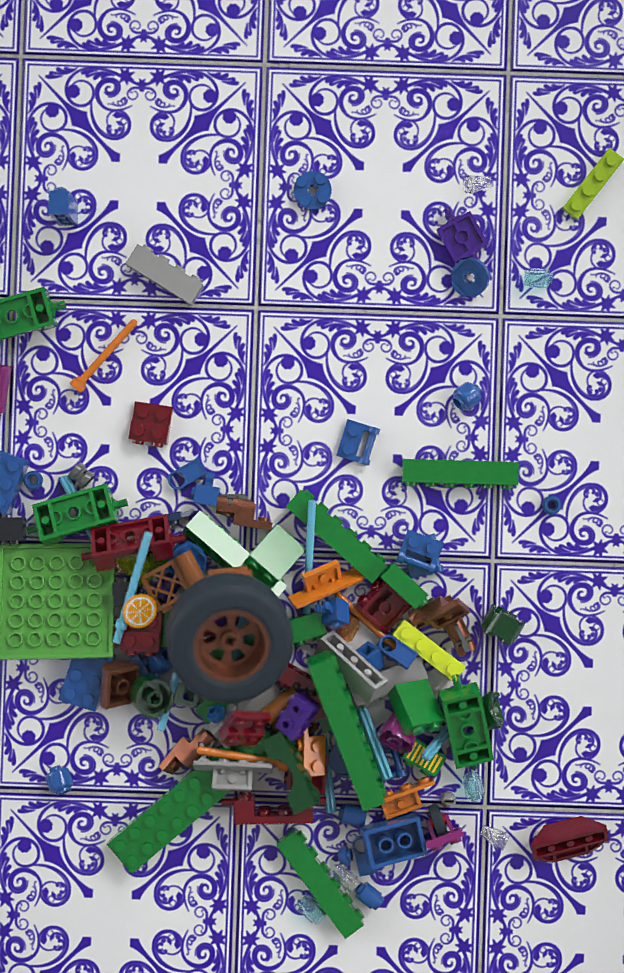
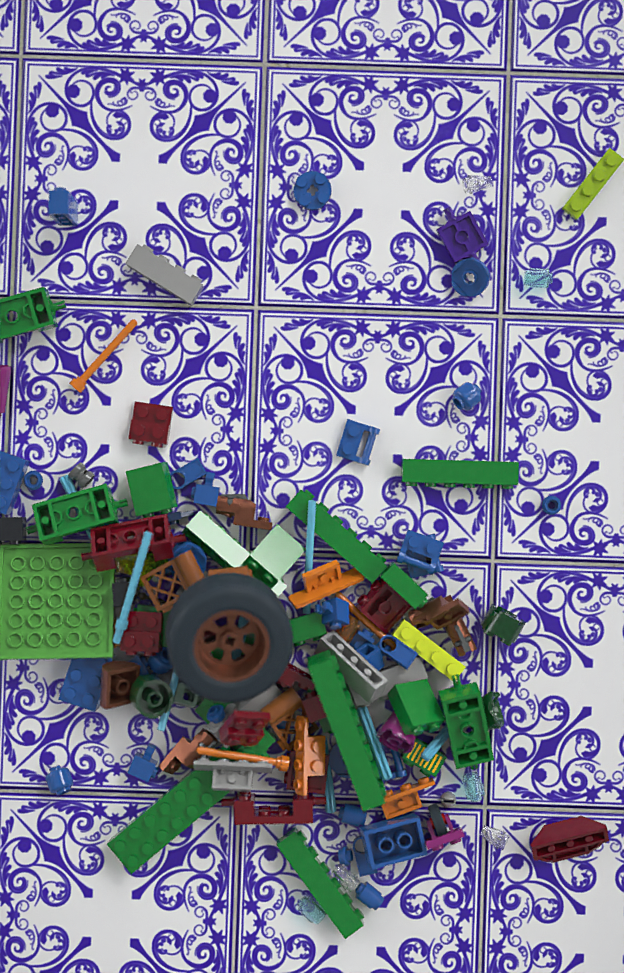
light orange sticker [123,594,157,628] -> none
dark green arch [261,731,320,814] -> none
dark purple brick [275,692,321,741] -> none
none -> green brick [125,462,178,518]
none -> blue brick [127,743,159,782]
none -> blue bracket [349,628,375,650]

